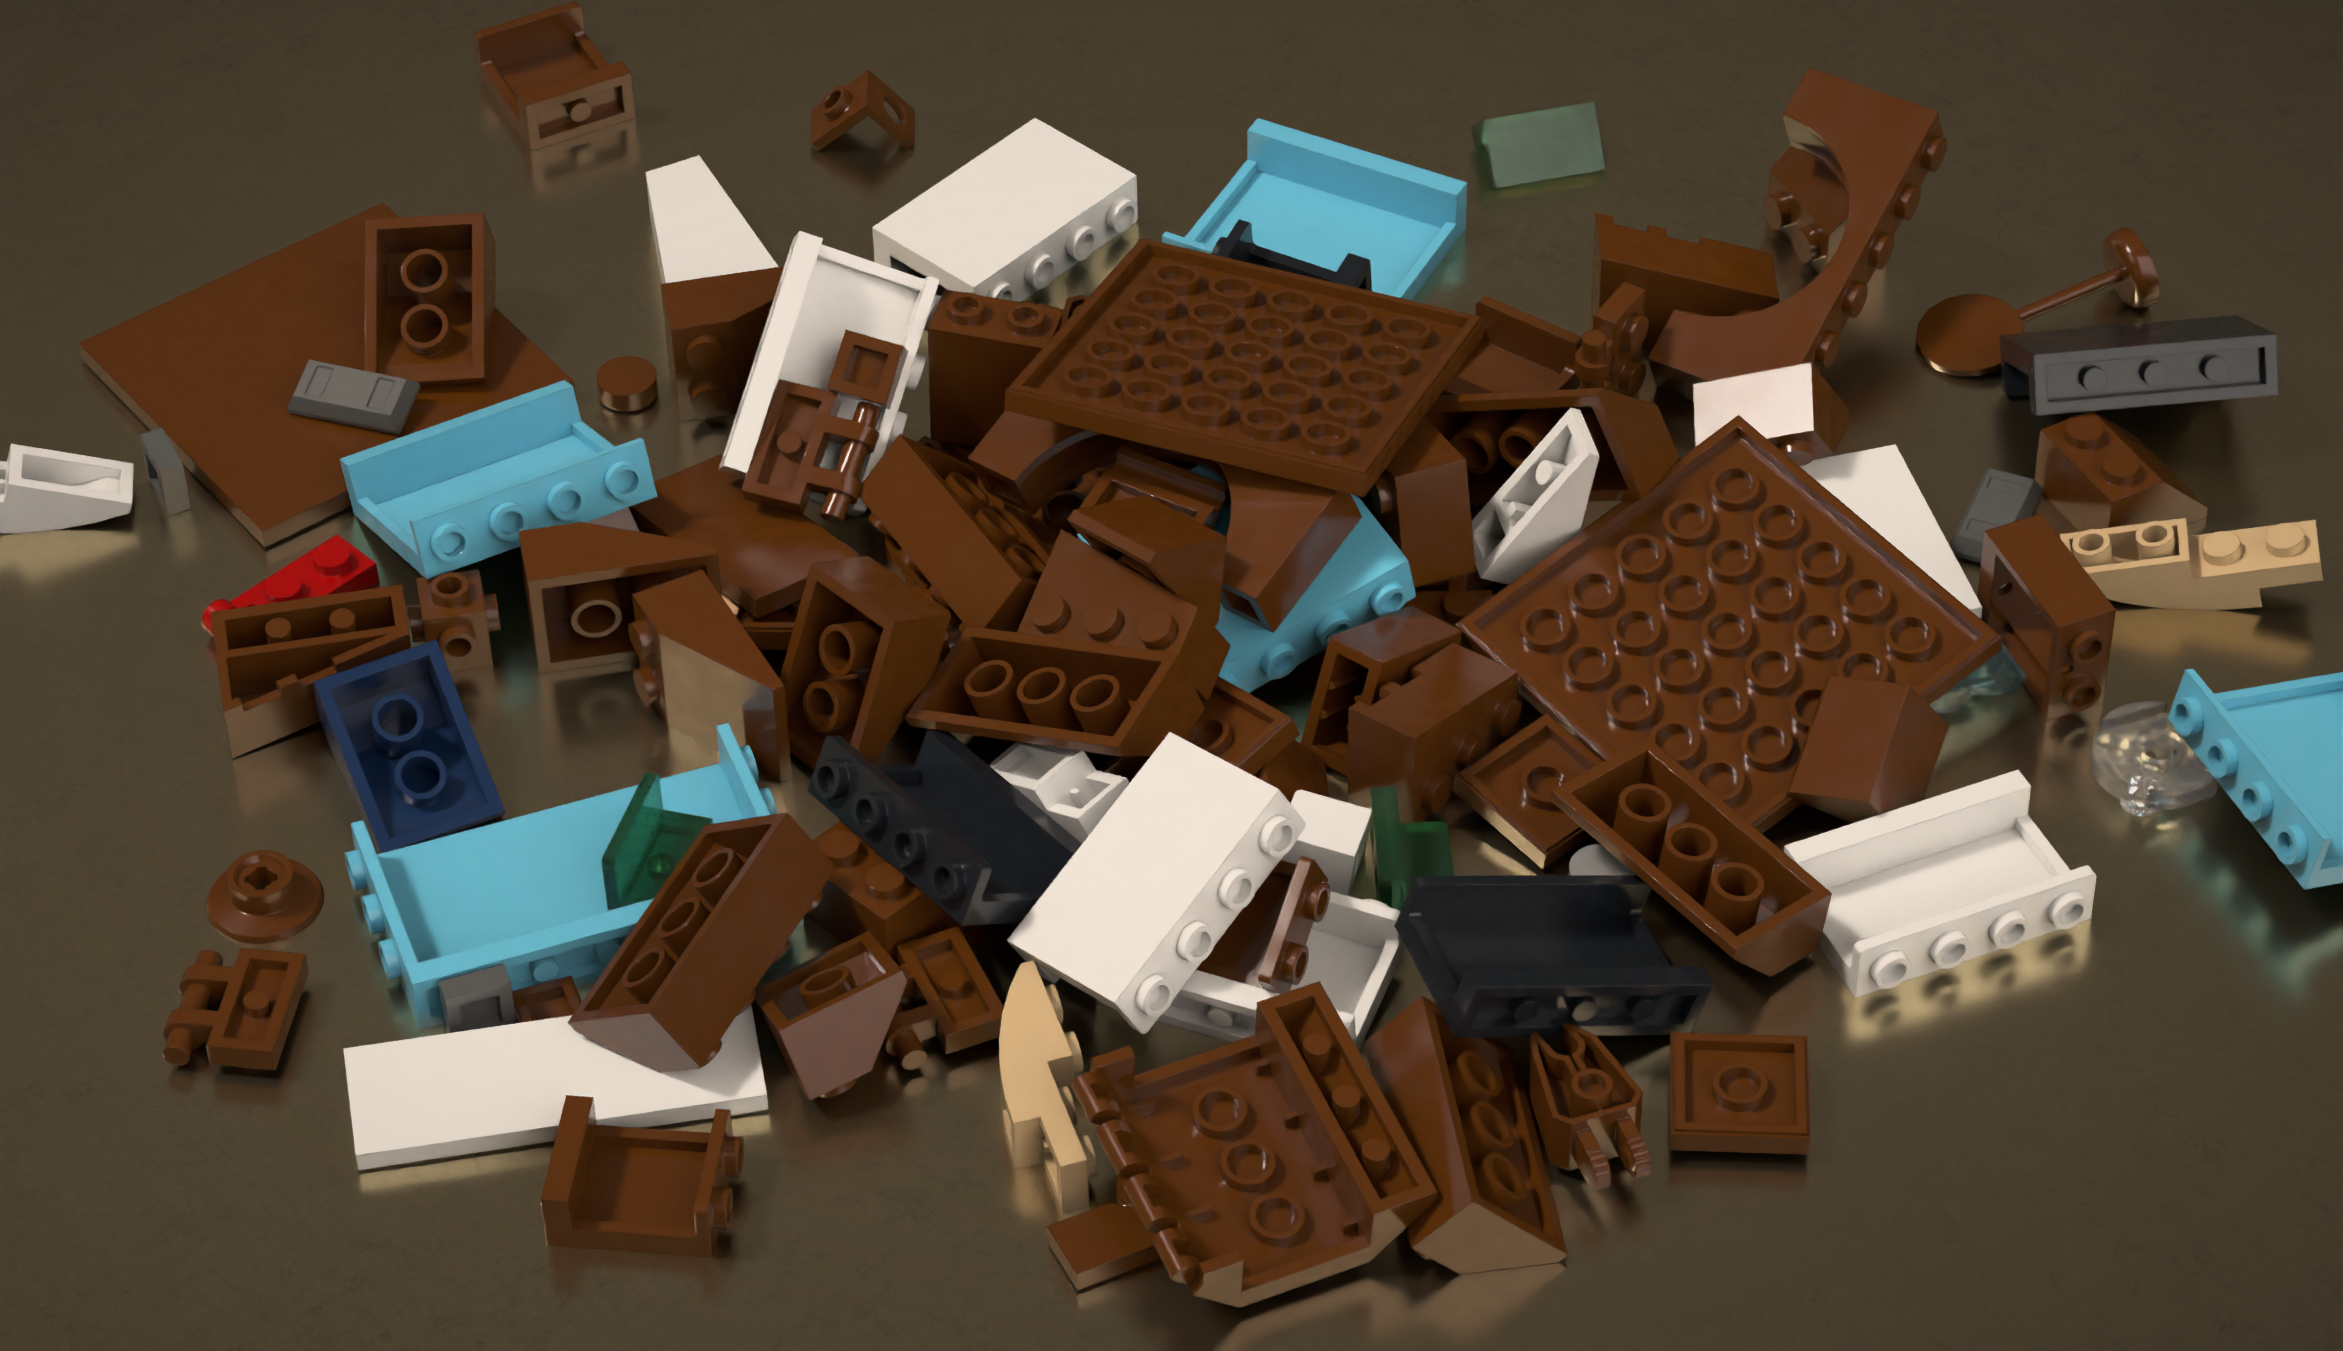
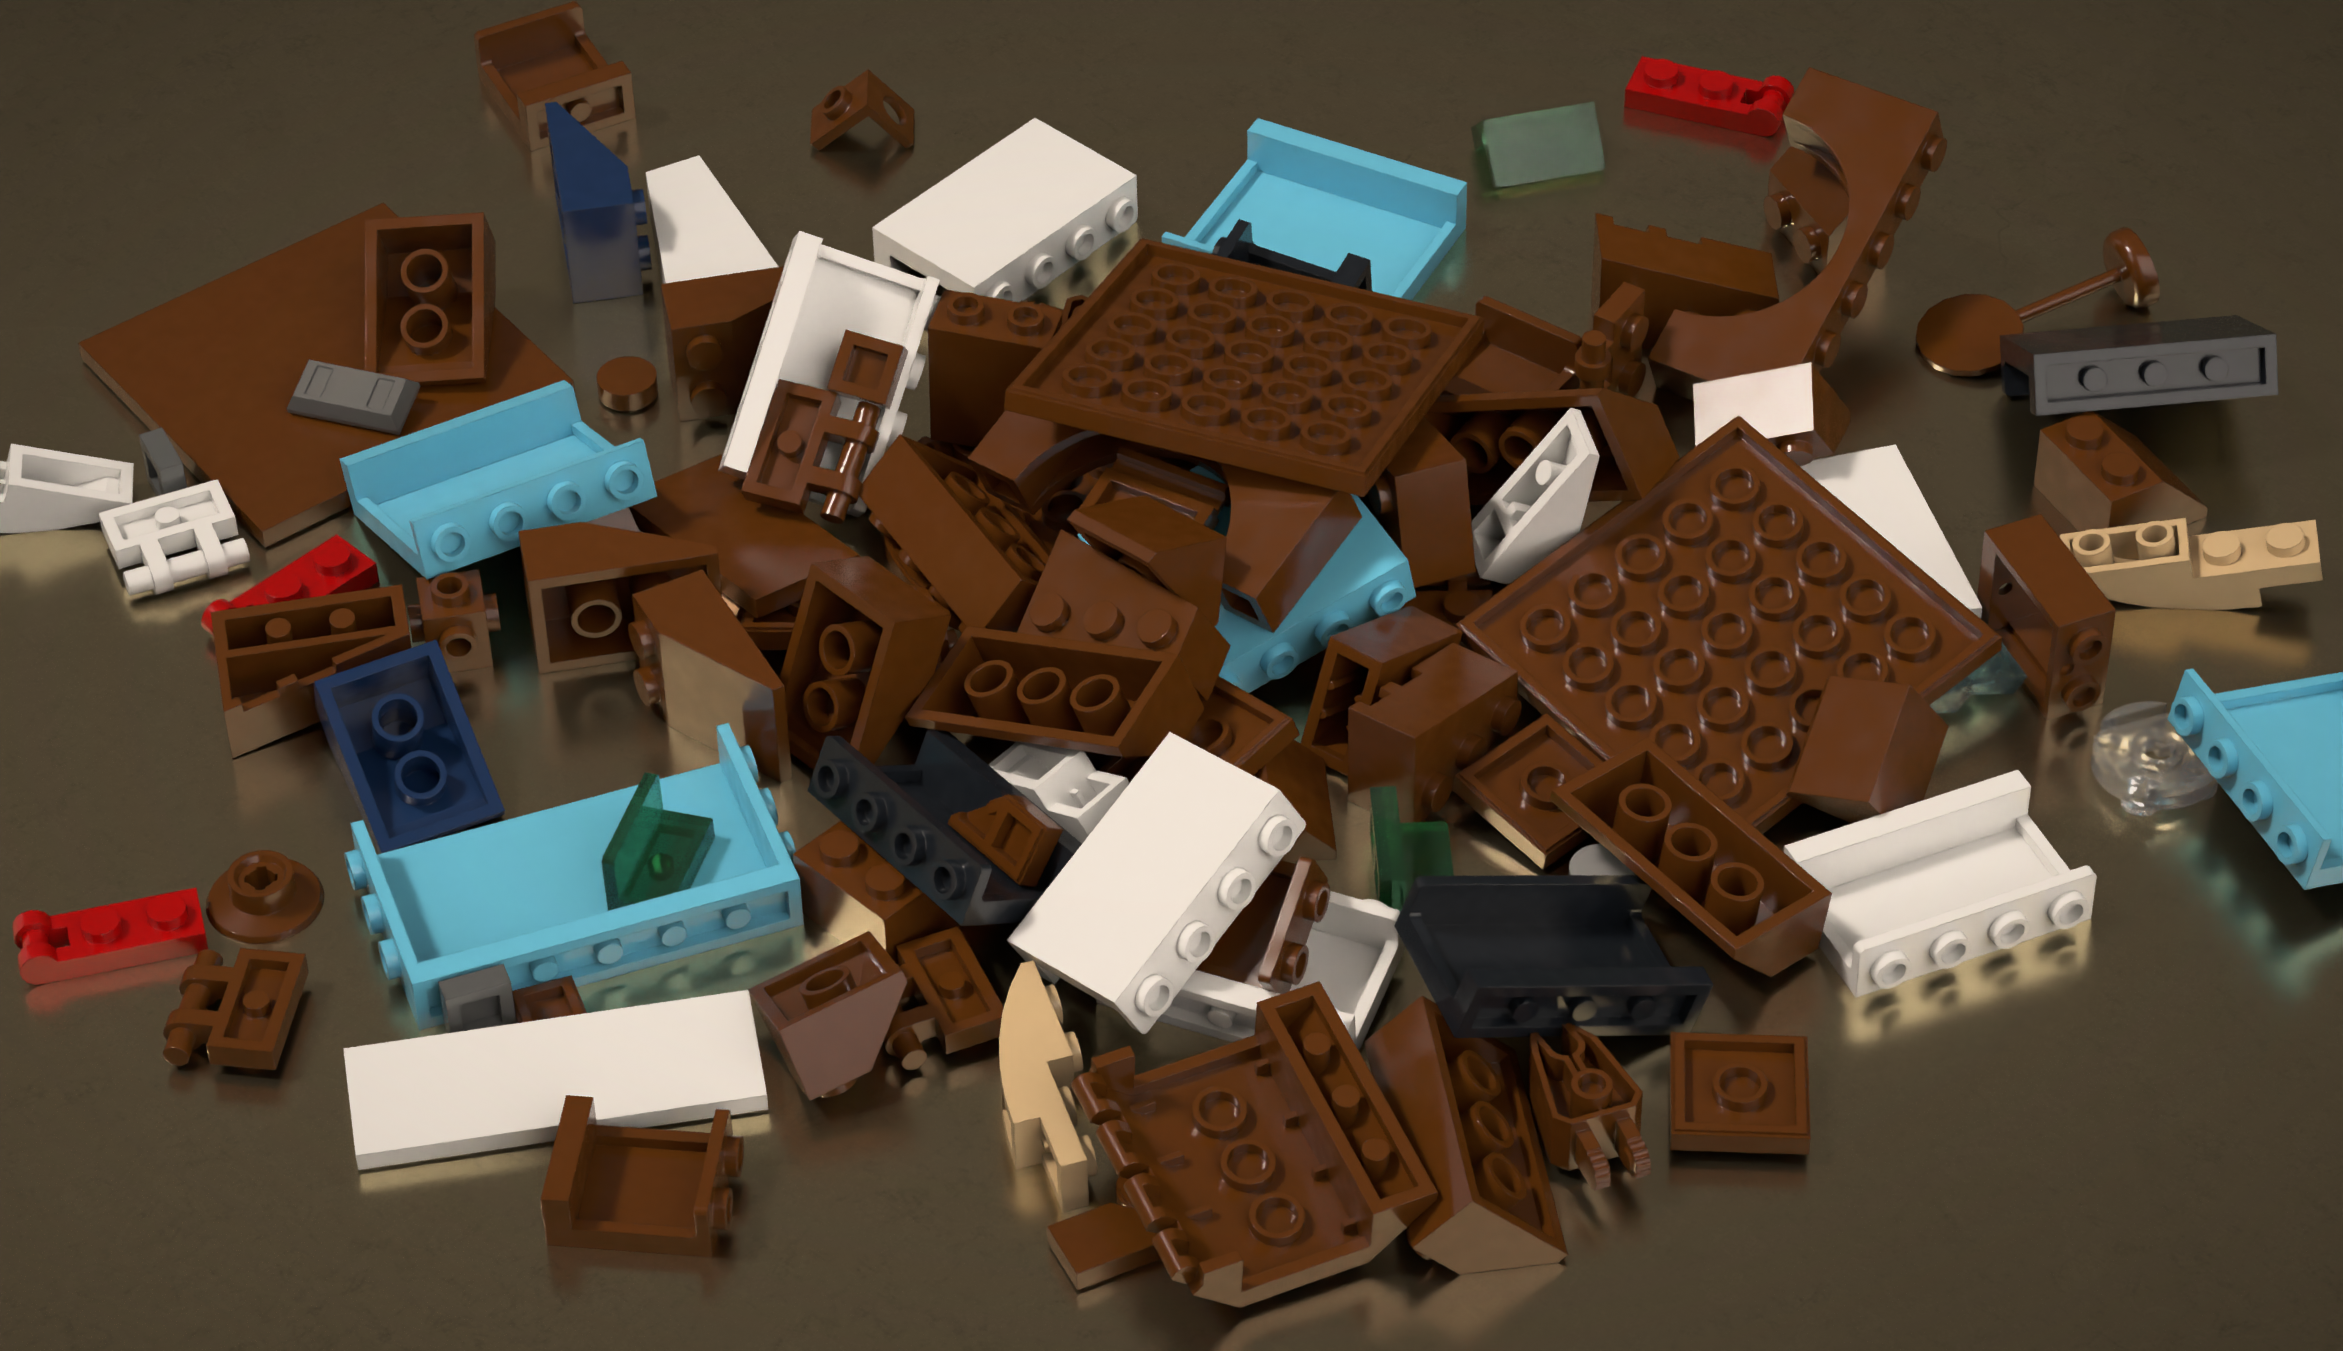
reddish brown slope [568,812,837,1073] -> none
white panel [1281,790,1372,896] -> none
dark grey tile [1949,468,2043,563] -> none
none -> red plate [12,887,208,985]
none -> white plate [99,479,250,596]
none -> dark blue slope [545,102,652,304]
none -> reddish brown tile [947,794,1063,887]
none -> red plate [1624,56,1795,137]

